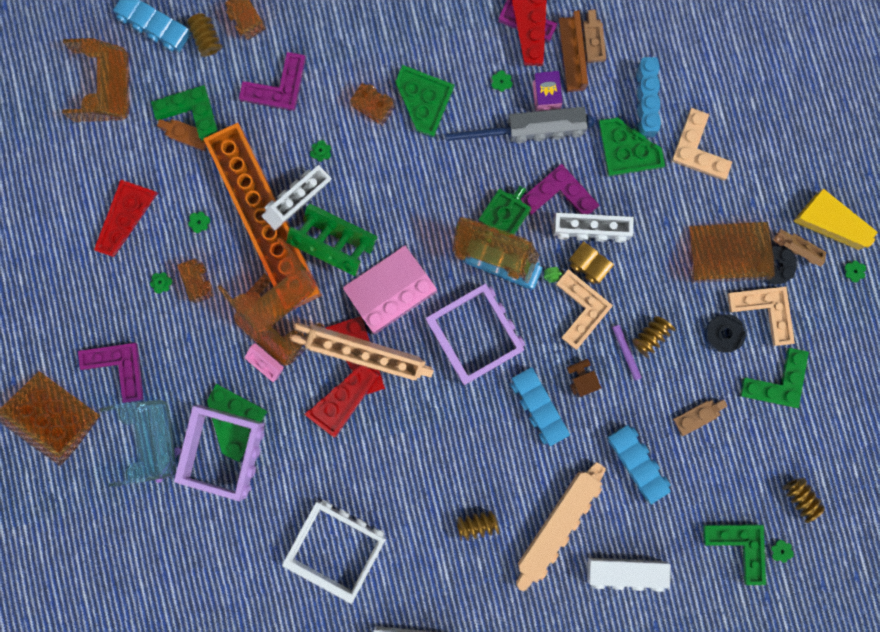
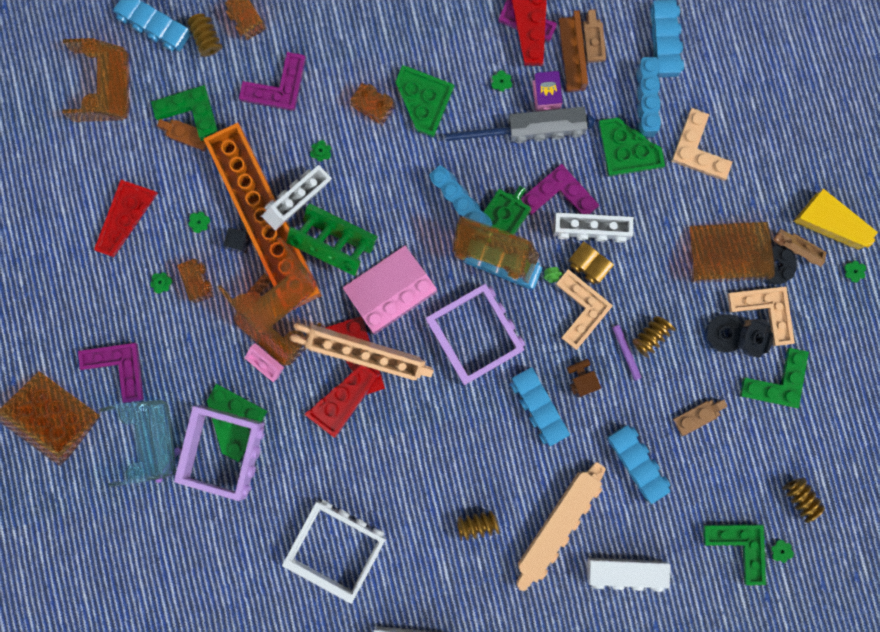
none -> black brick [223,227,251,254]
none -> dark azure brick [429,165,492,234]
none -> dark azure brick [651,0,684,78]
none -> black plate [737,319,773,358]

